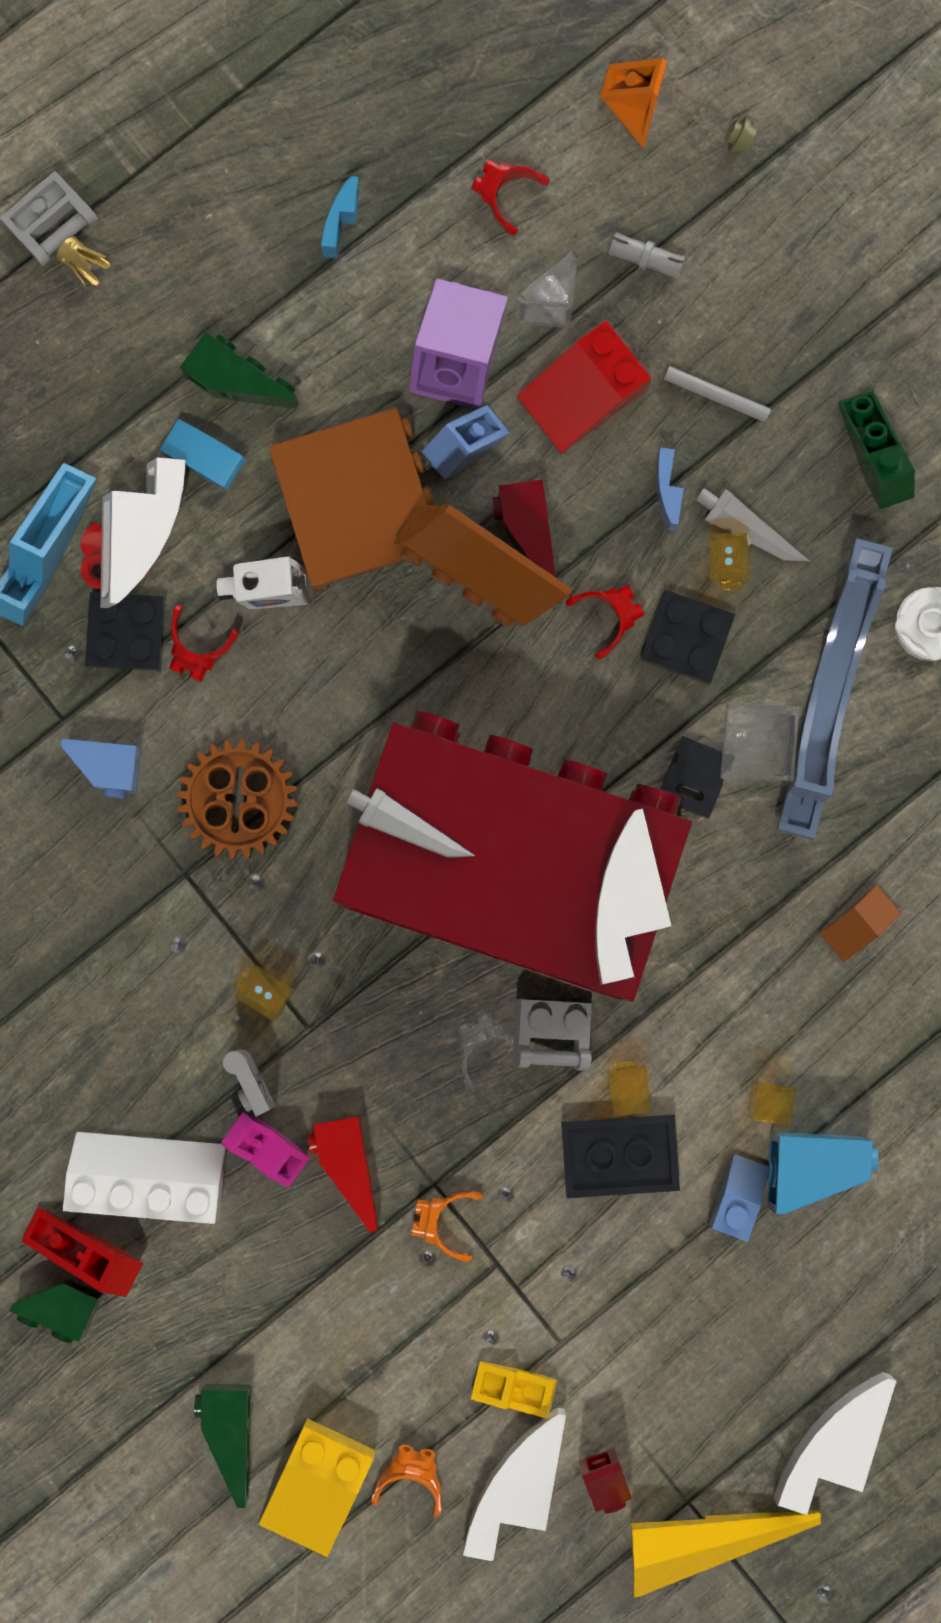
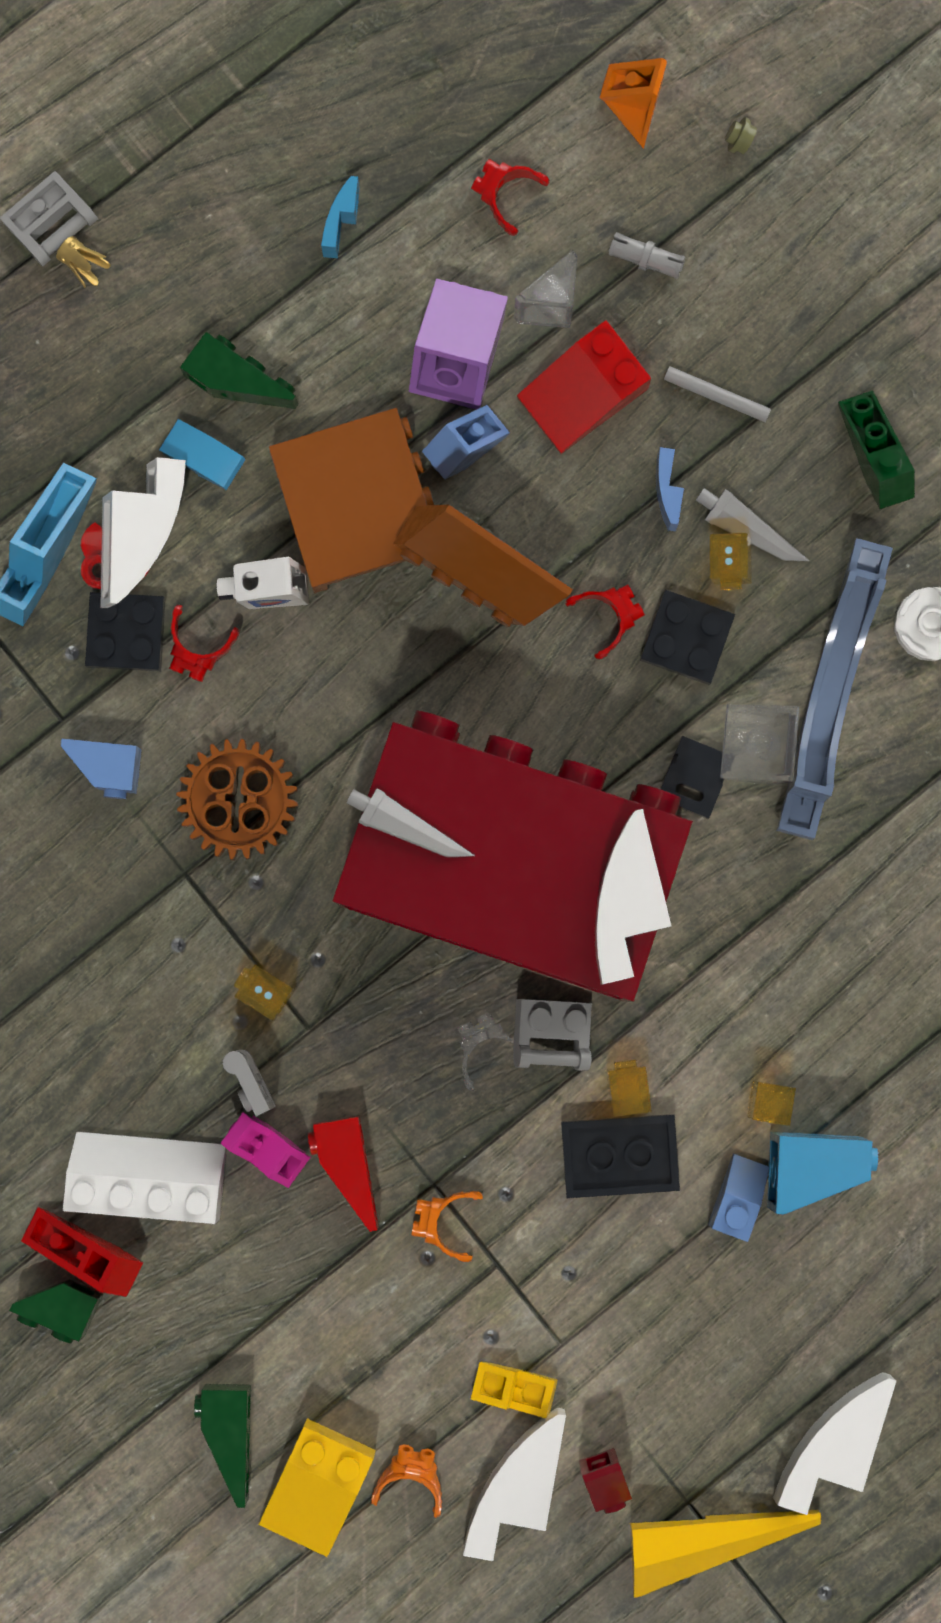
dark red slope [492,480,556,577] -> none
dark orange slope [819,885,901,962] -> none

